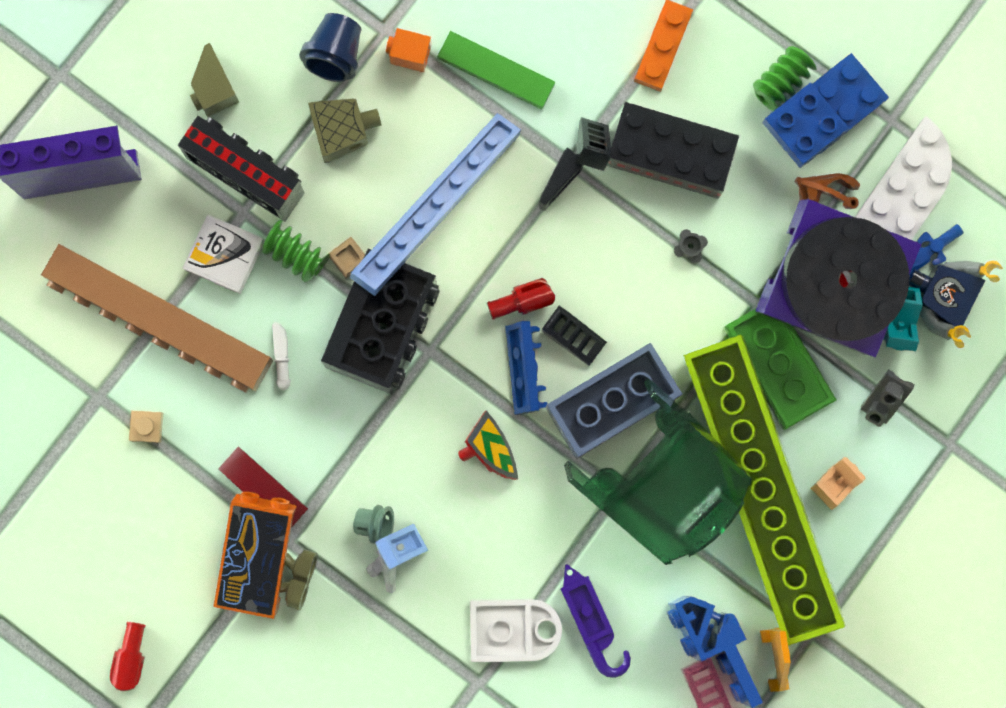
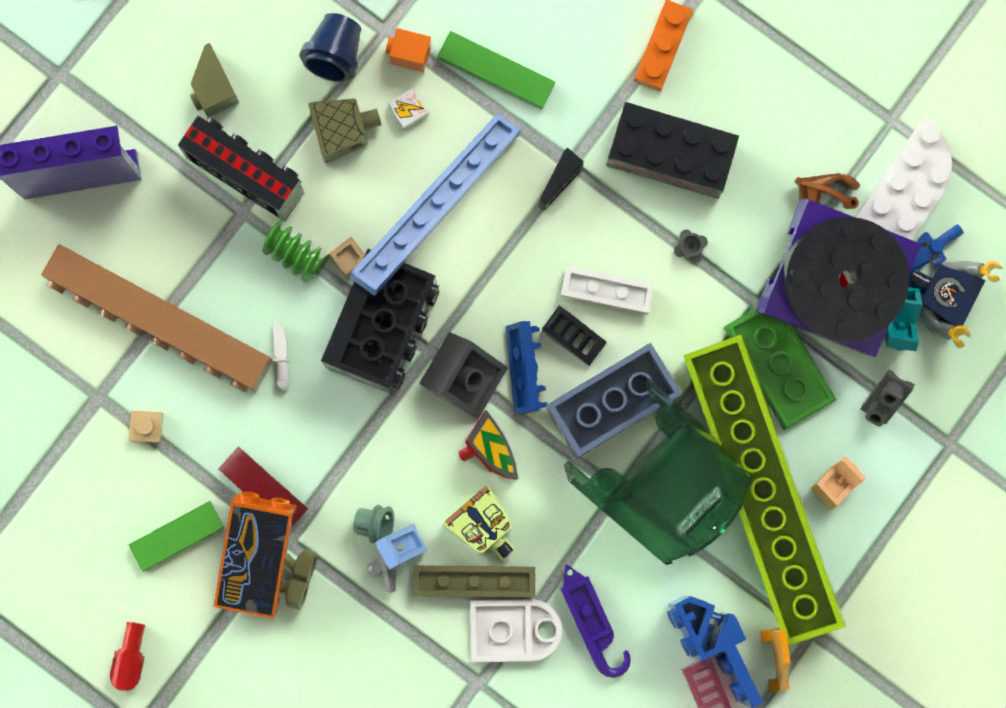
white slope [182,215,265,294] -> none
red arm [487,278,555,320] -> none
black slope [576,117,611,171] -> none
bright green piece [753,46,817,111] -> none
blue piece [762,53,889,168] -> none
none -> bright green tile [128,501,225,572]
none -> tile [388,88,429,129]
none -> olive plate [413,565,536,597]
none -> dark grey slope [419,332,508,419]
none -> torso [443,485,516,560]
none -> white plate [560,266,655,315]

